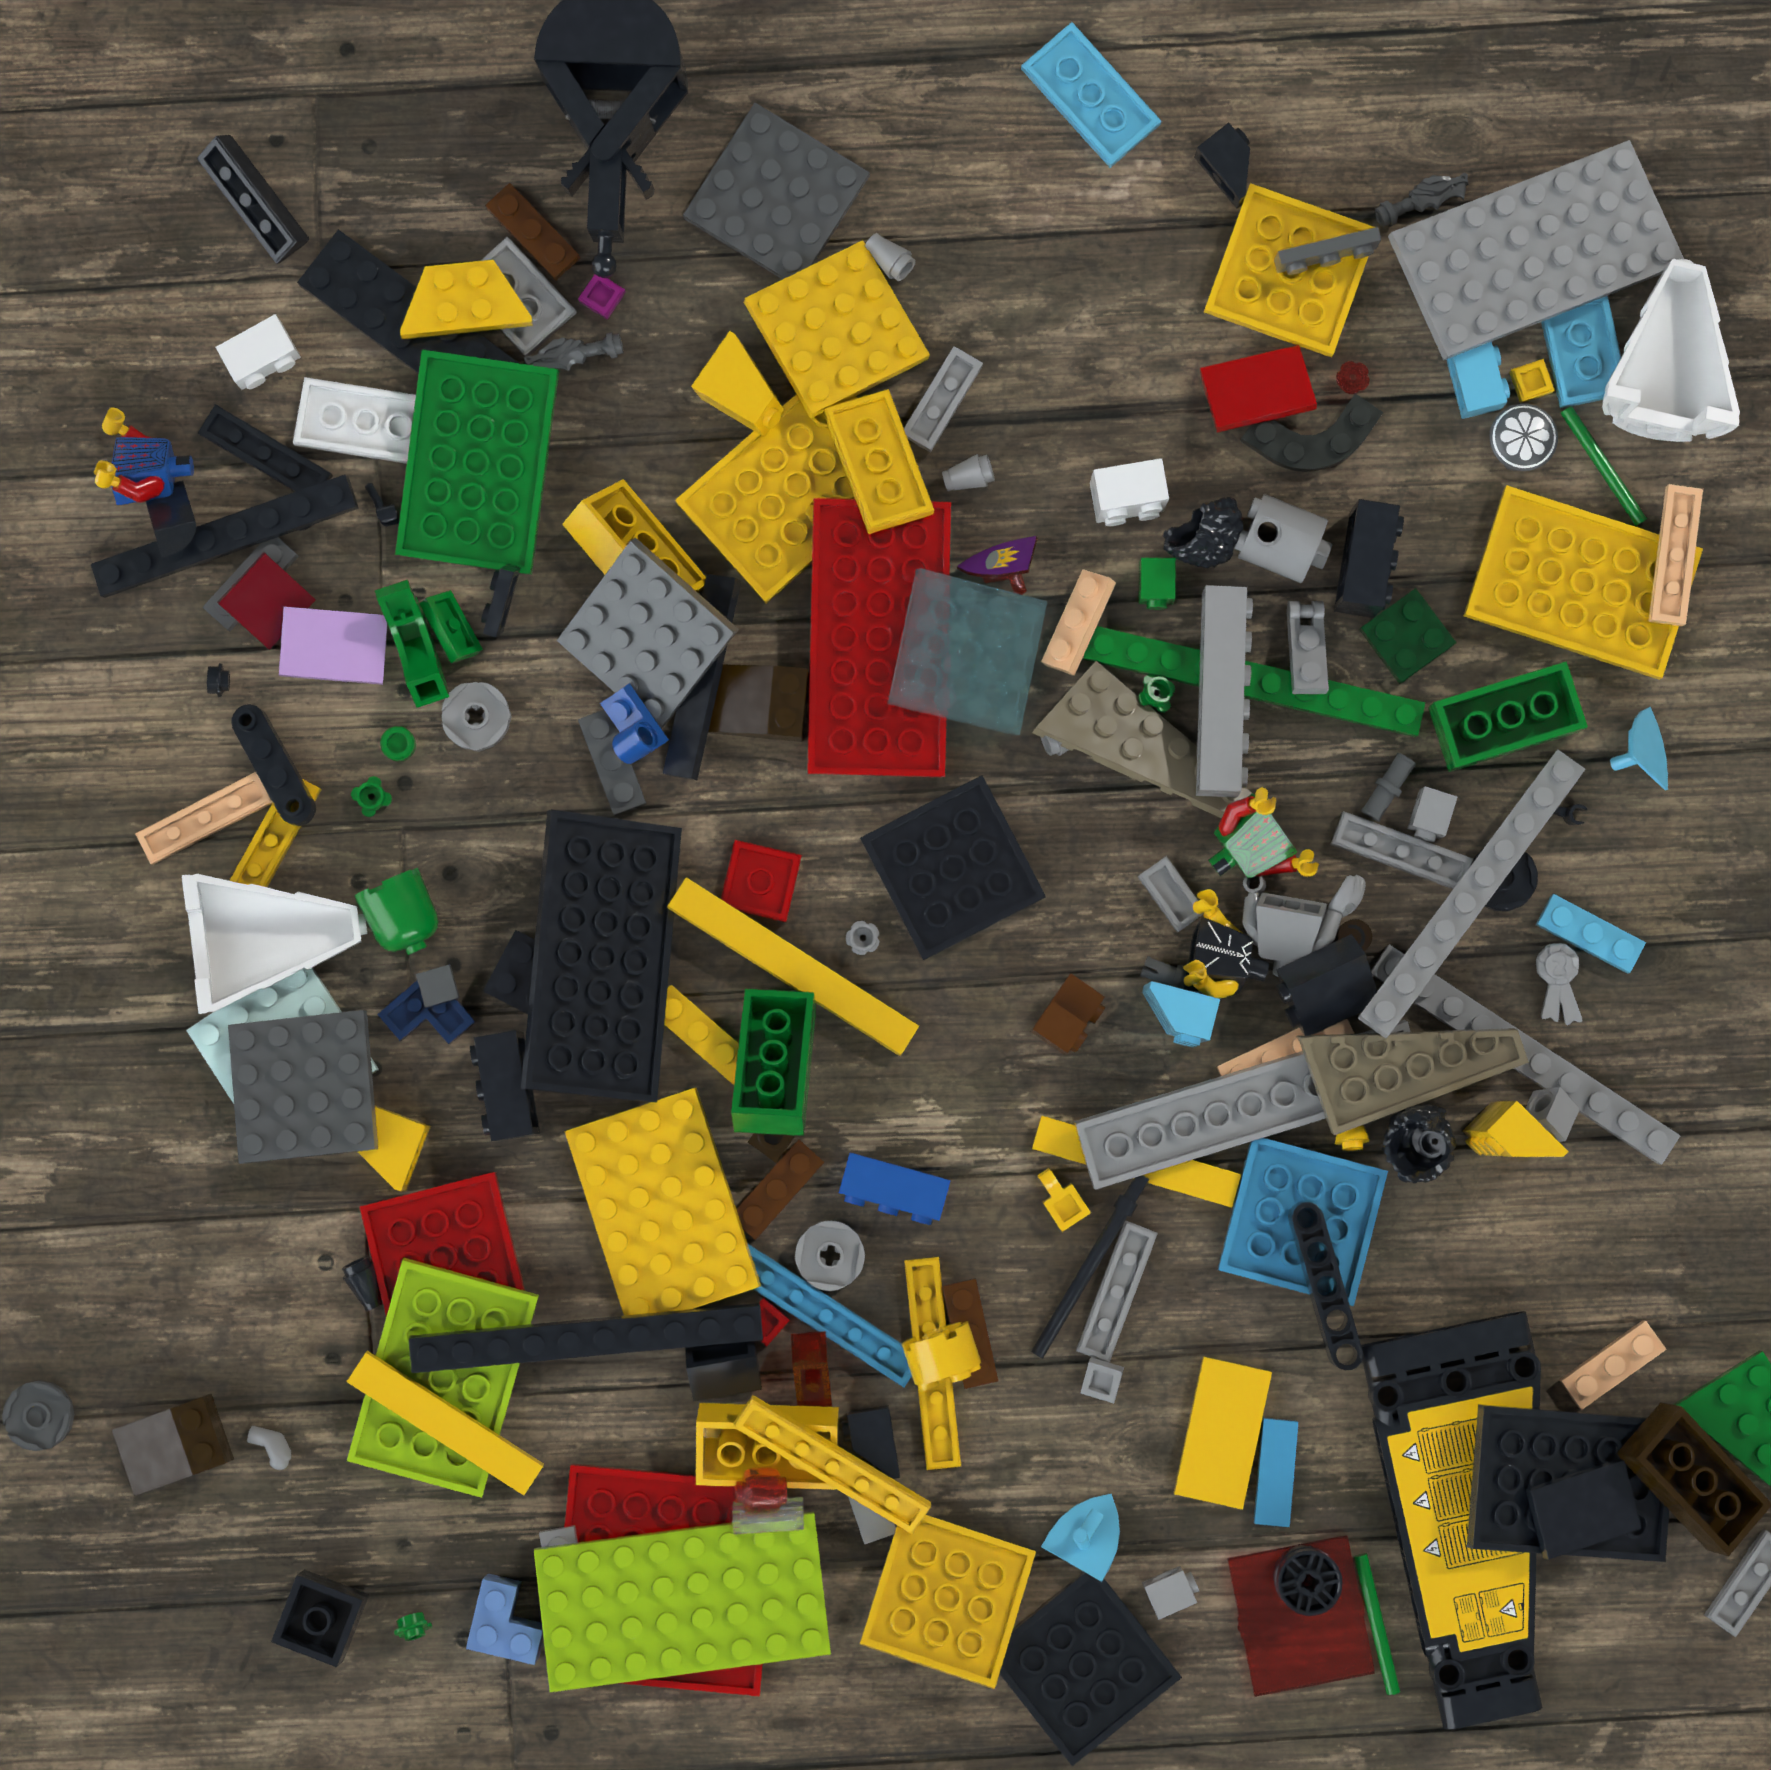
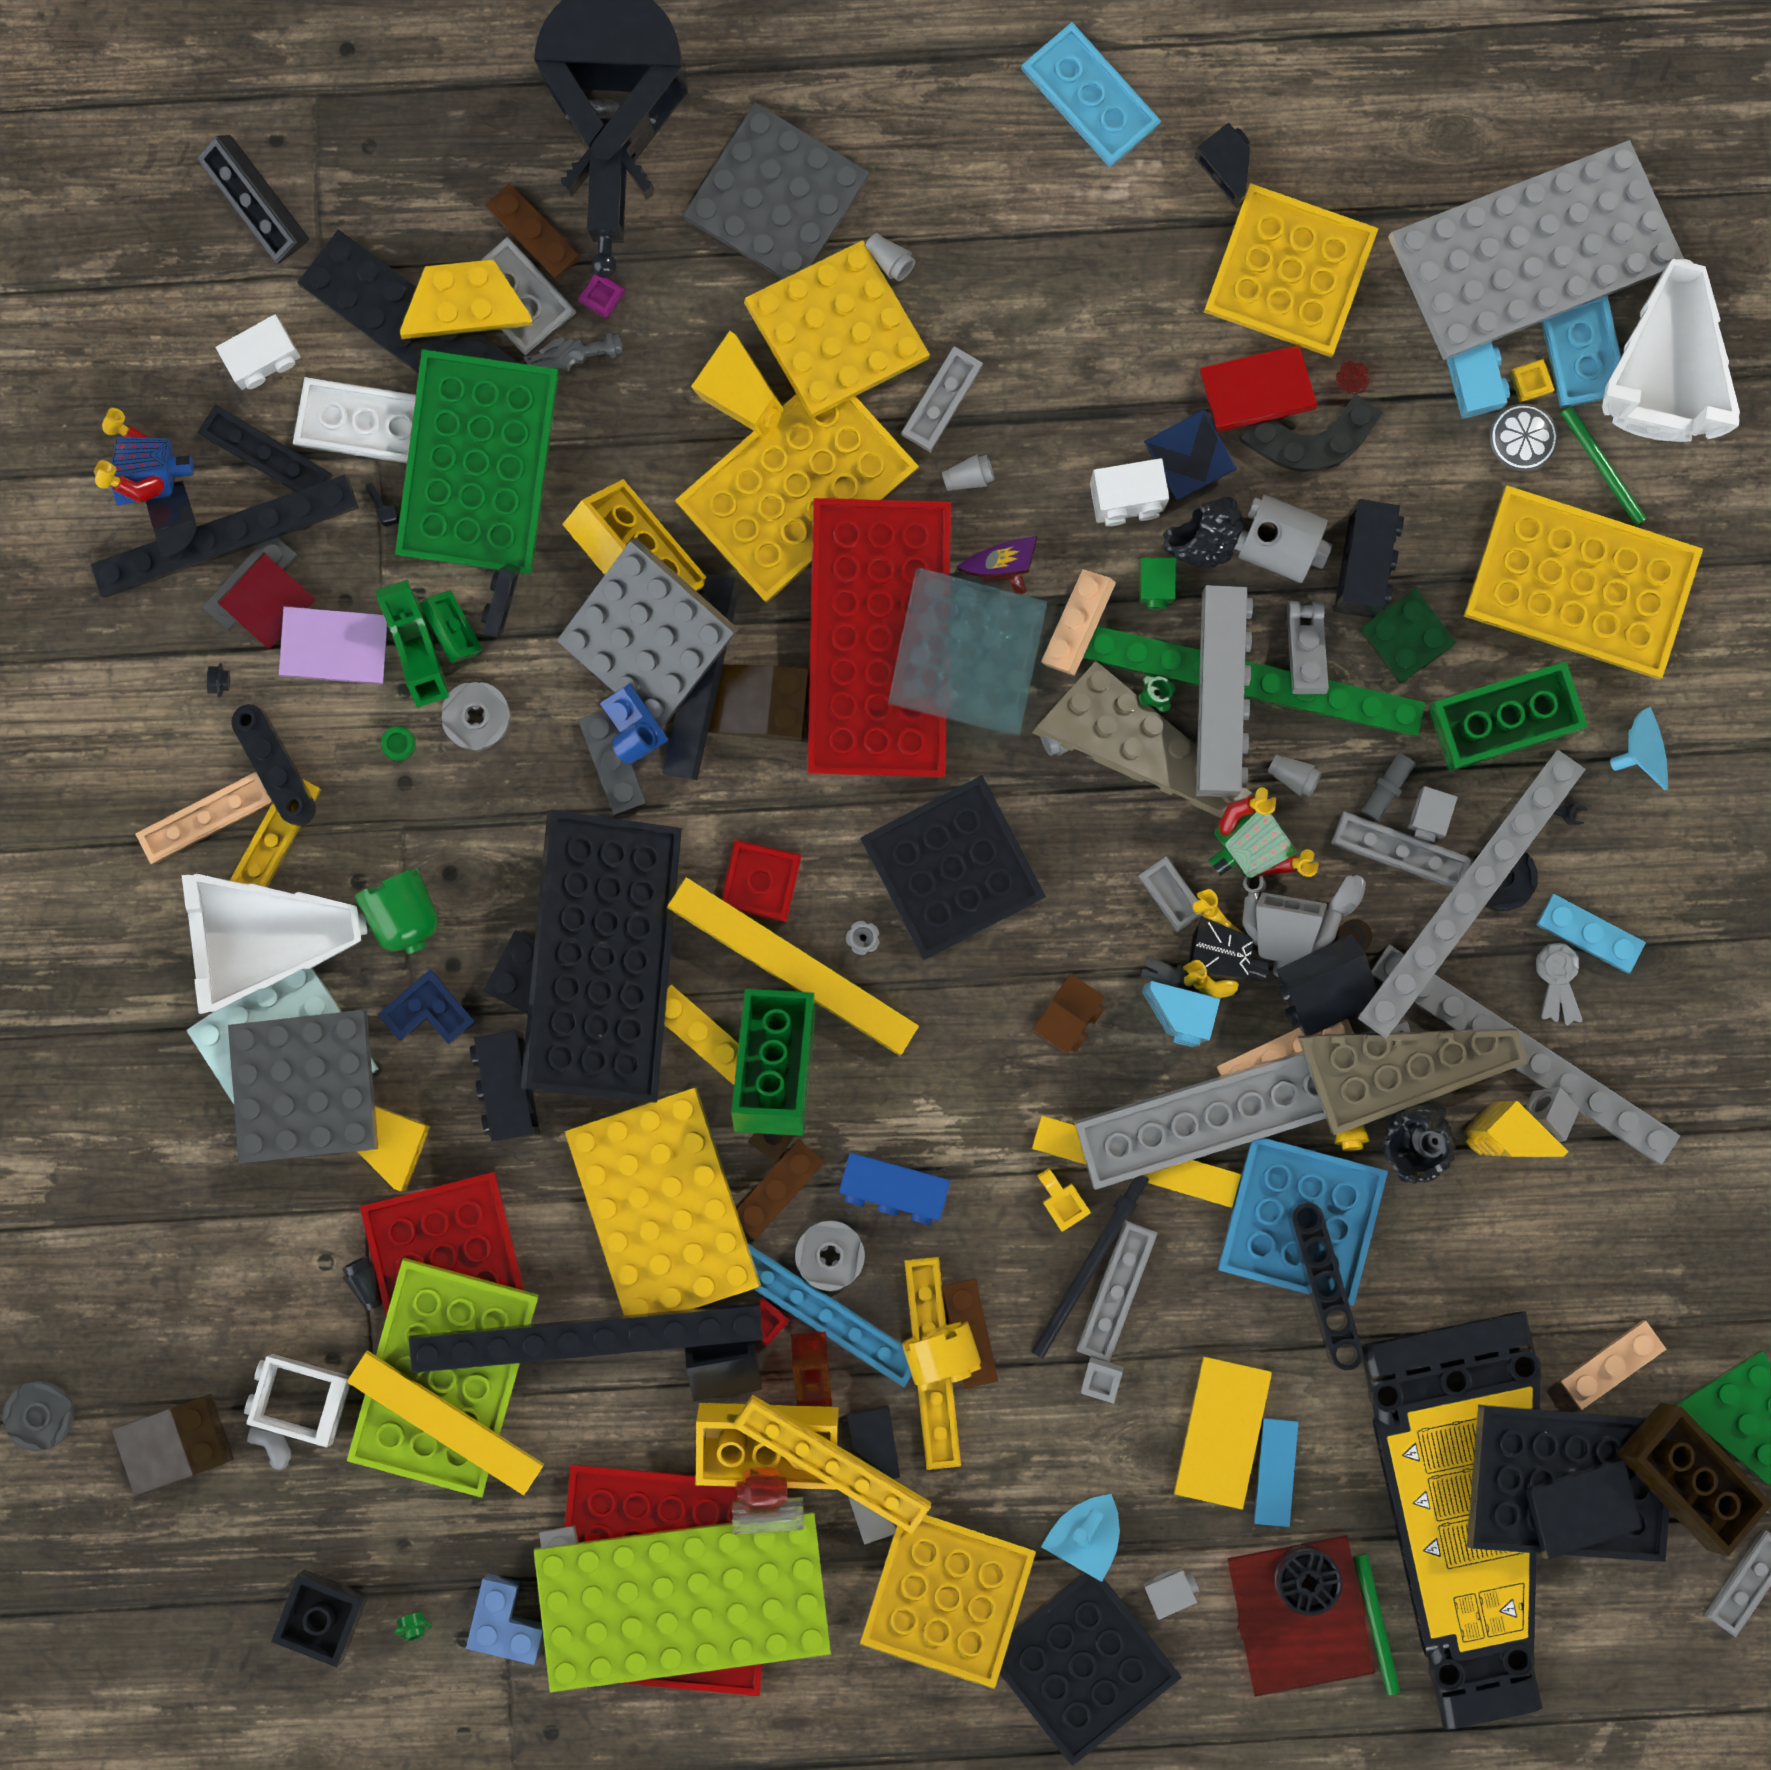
green plate [351,776,392,817] -> none
dark grey tile [416,965,460,1008] -> none
yellow tile [824,389,934,534] -> none
dark grey plate [1274,227,1381,275] -> none
dark grey piece [1375,173,1469,227] -> none
light nougat plate [1649,484,1703,626] -> none
none -> white window [244,1354,350,1447]
none -> piece [1144,409,1237,502]
none -> light grey cone [1268,754,1322,797]

